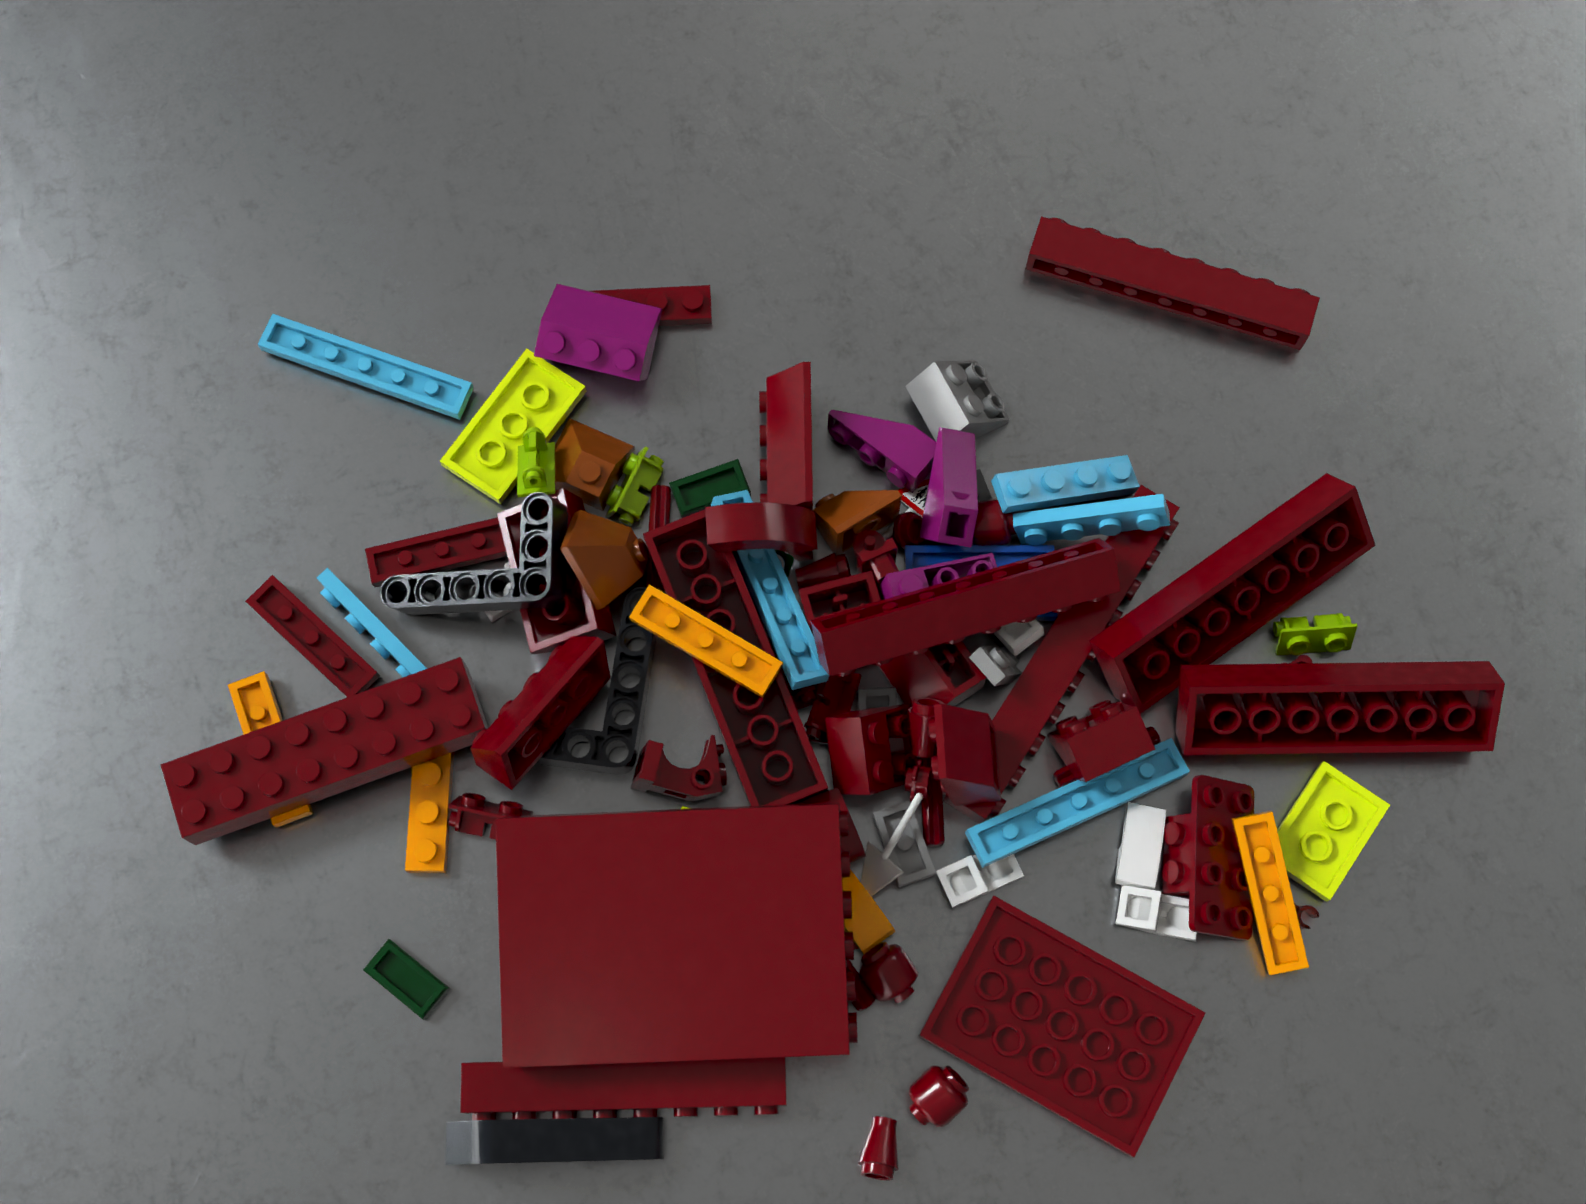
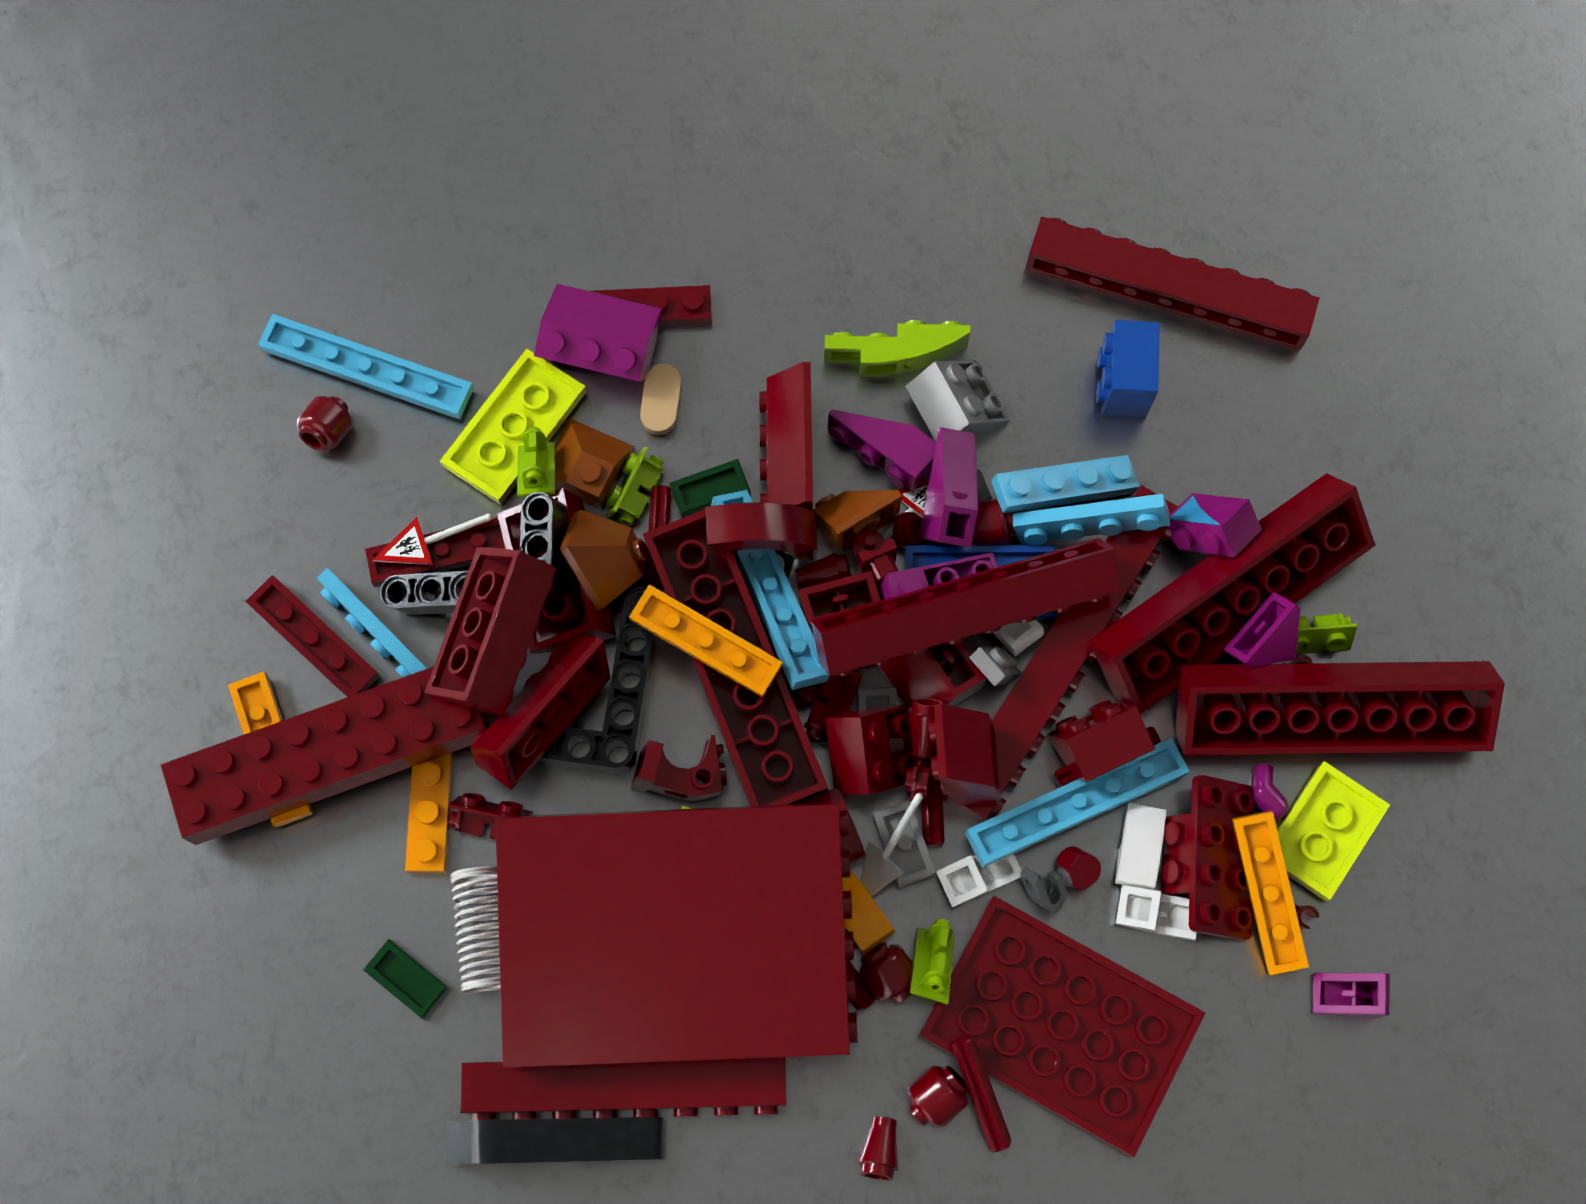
none -> dark red head [297,396,353,451]
none -> piece [372,513,492,565]
none -> dark red slope [424,547,556,716]
none -> white piece [450,866,500,993]
none -> tan tile [640,364,682,436]
none -> lime slope [824,320,971,377]
none -> lime hinge [910,919,955,1004]
none -> dark red axle [952,1034,1011,1152]
none -> leg [1020,846,1101,912]
none -> blue brick [1096,320,1160,419]
none -> magenta brick [1168,493,1262,558]
none -> magenta slope [1224,592,1301,667]
none -> magenta arm [1253,763,1289,822]
none -> magenta slope [1313,973,1390,1019]

